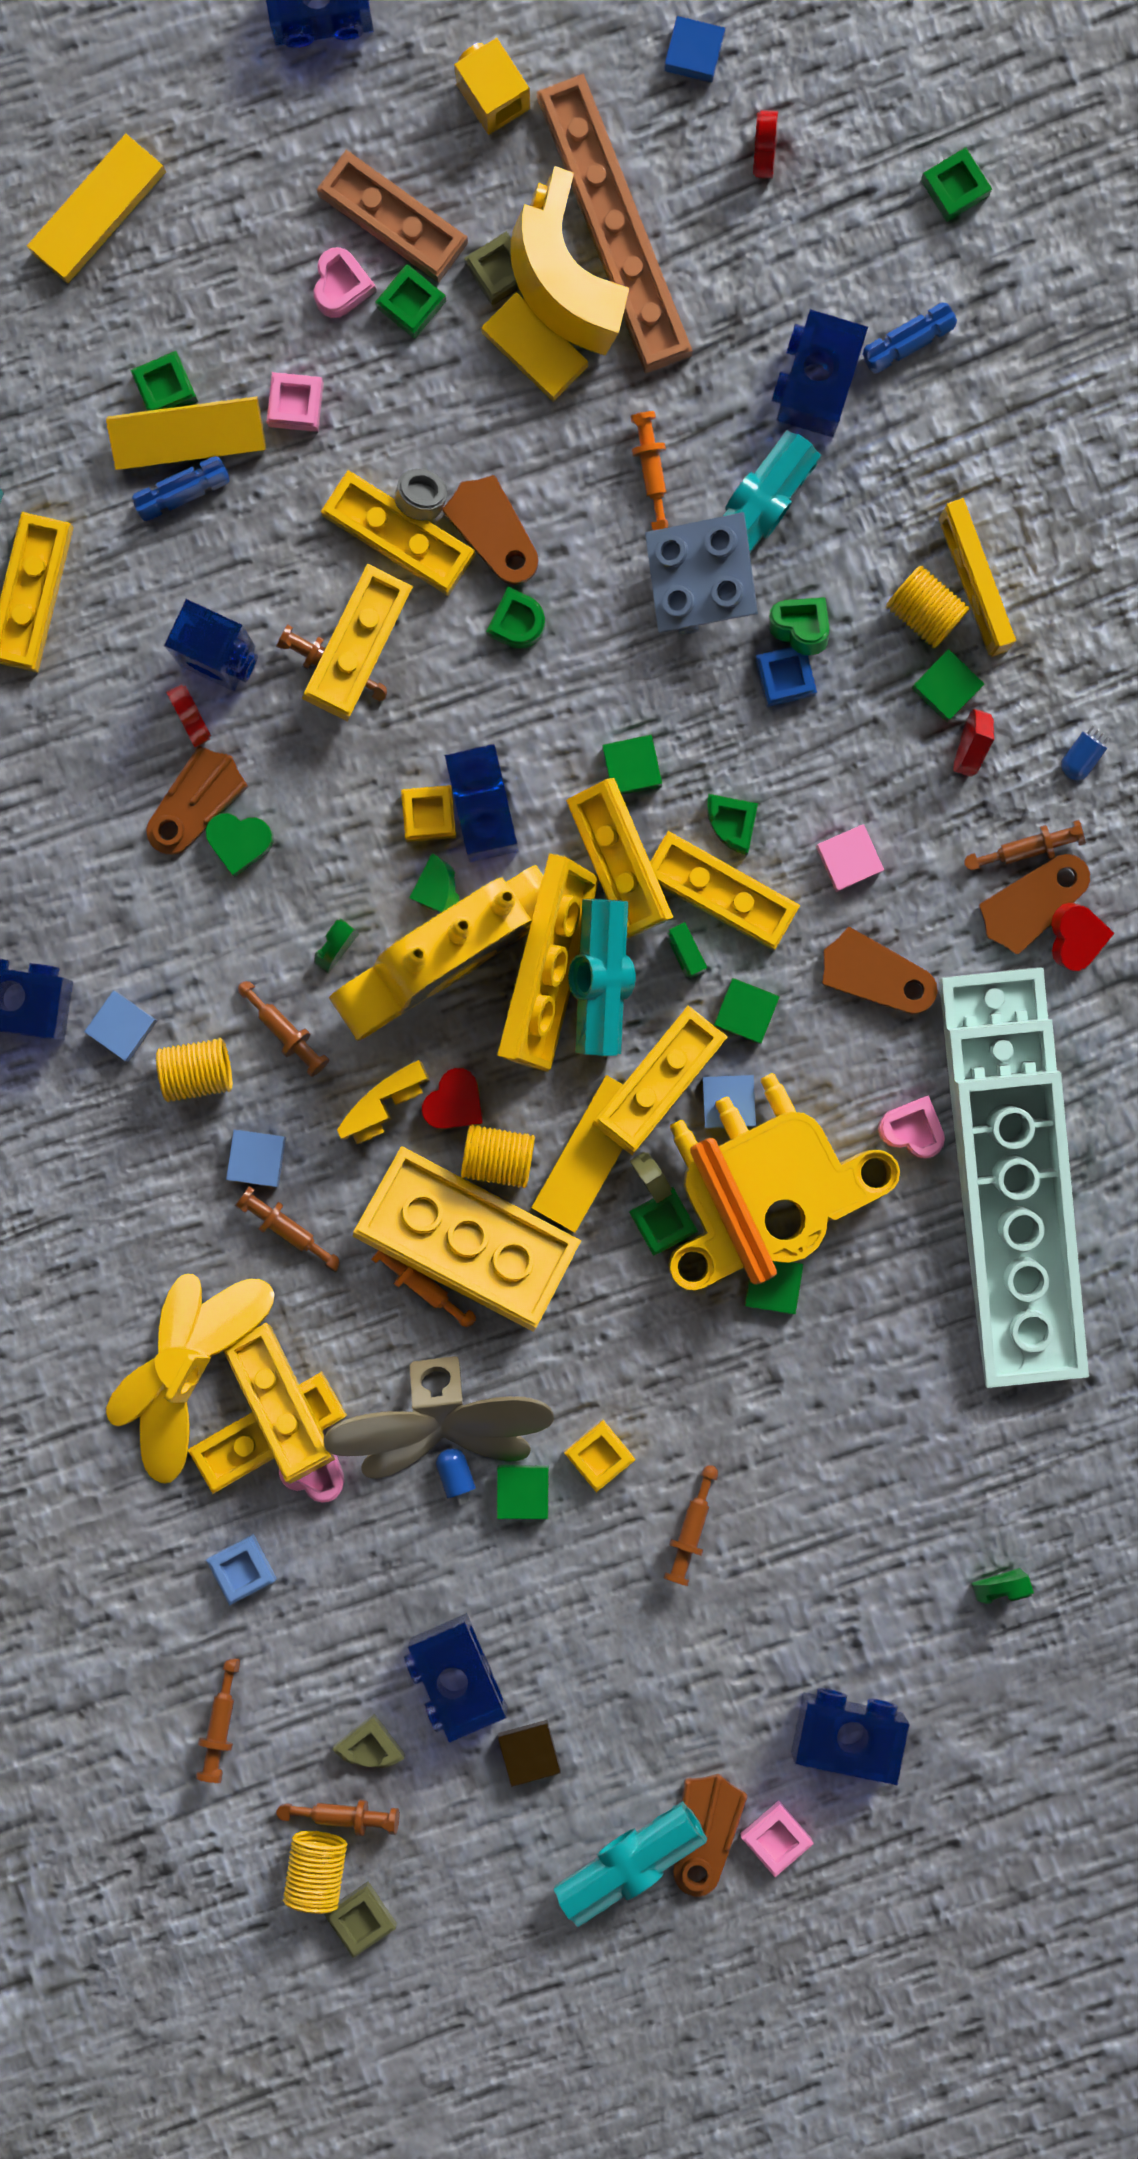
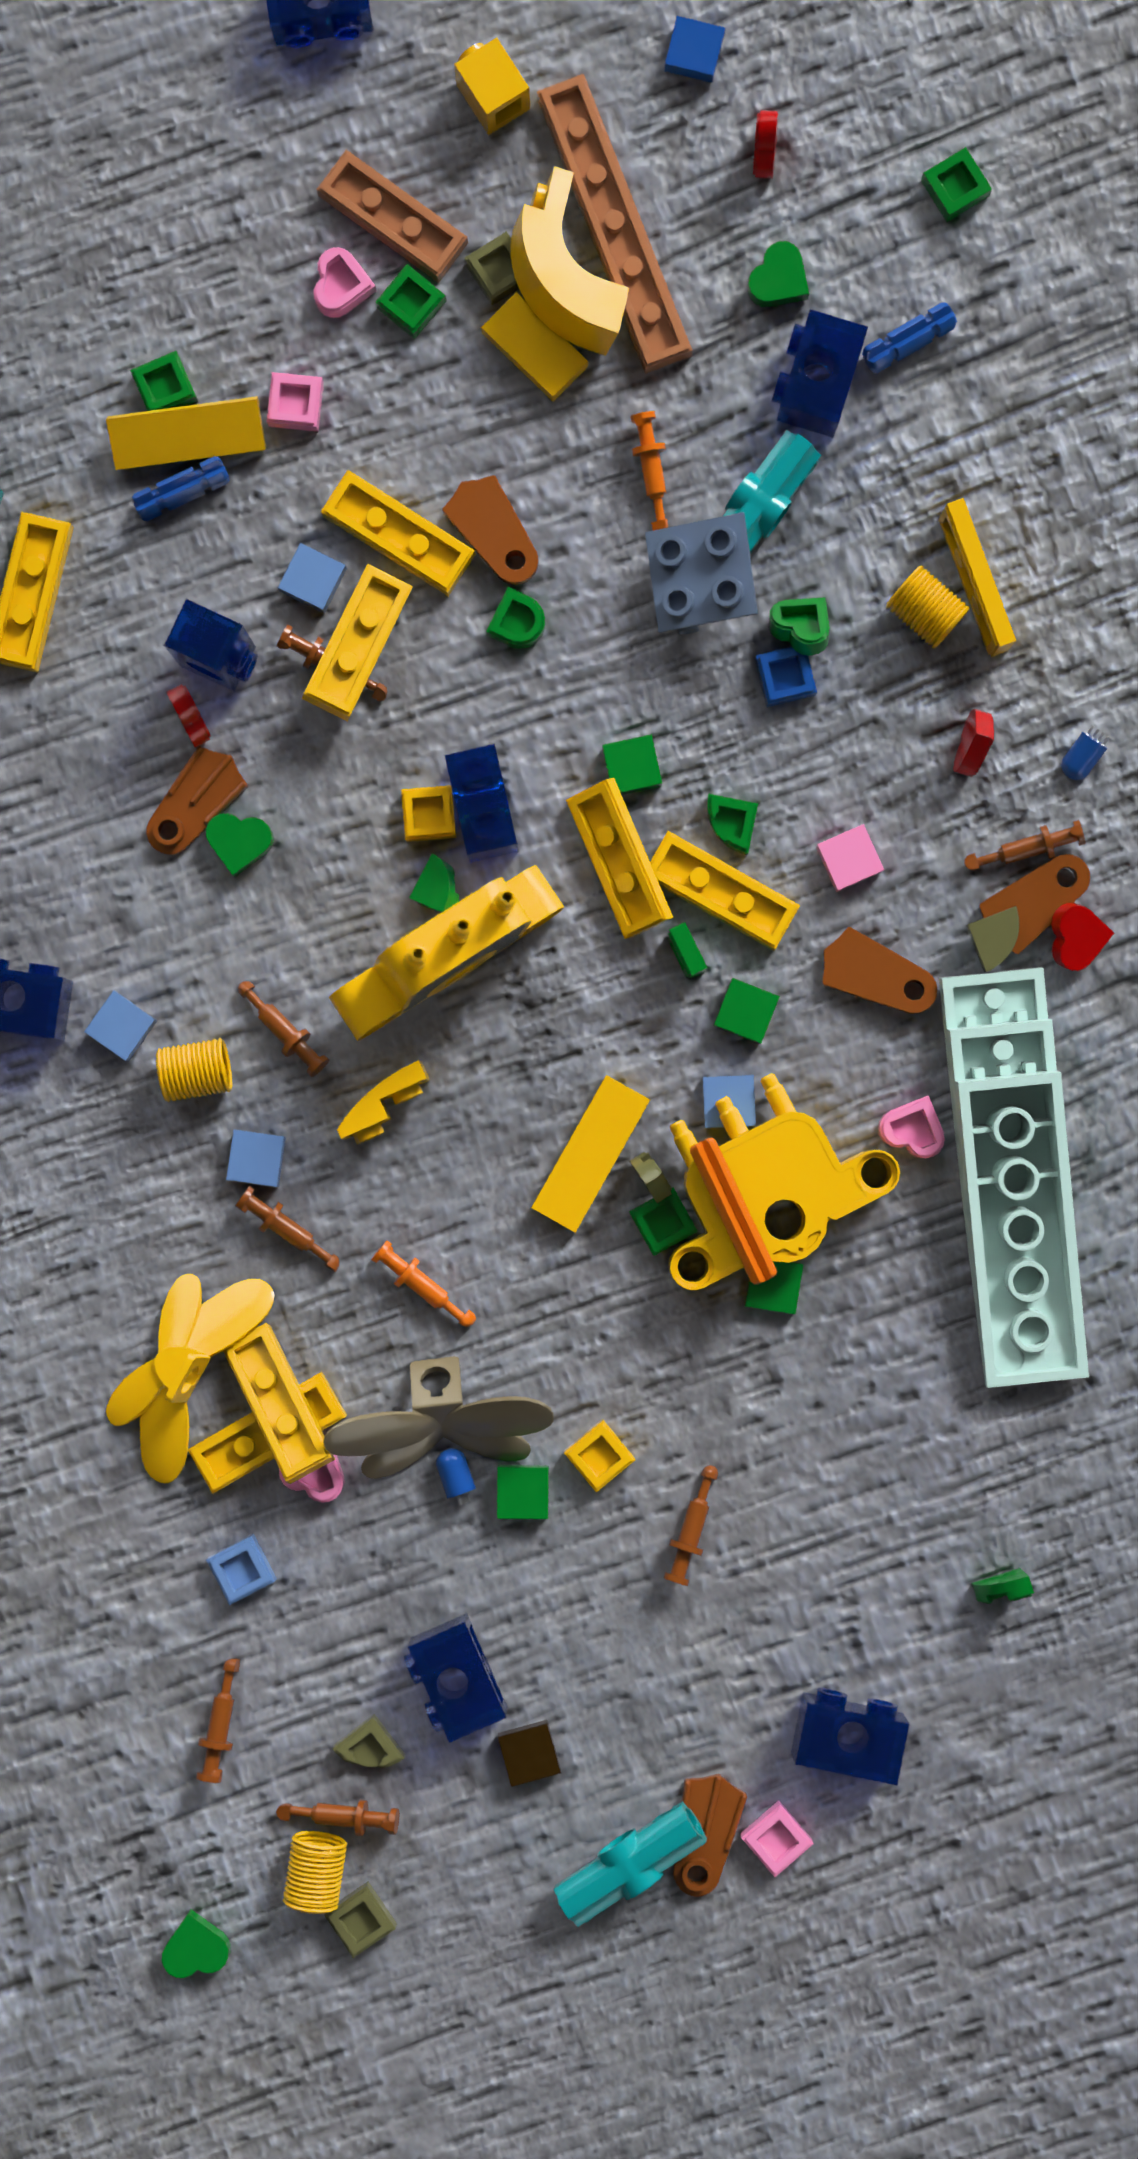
yellow tile [27,133,166,284] -> none
green tile [314,918,359,974] -> none
yellow tile [352,1146,582,1332] -> none
dark grey tile [394,469,447,521] -> none
red tile [422,1068,483,1129] -> none
yellow piece [461,1124,535,1189] -> none
yellow tile [497,853,599,1072] -> none
teal piece [568,899,636,1056] -> none
yellow tile [592,1006,728,1156] -> none
green tile [911,649,984,723] -> none
none -> green tile [162,1909,231,1978]
none -> medium blue tile [278,543,347,614]
none -> green tile [747,241,809,307]
none -> olive tile [966,906,1019,972]

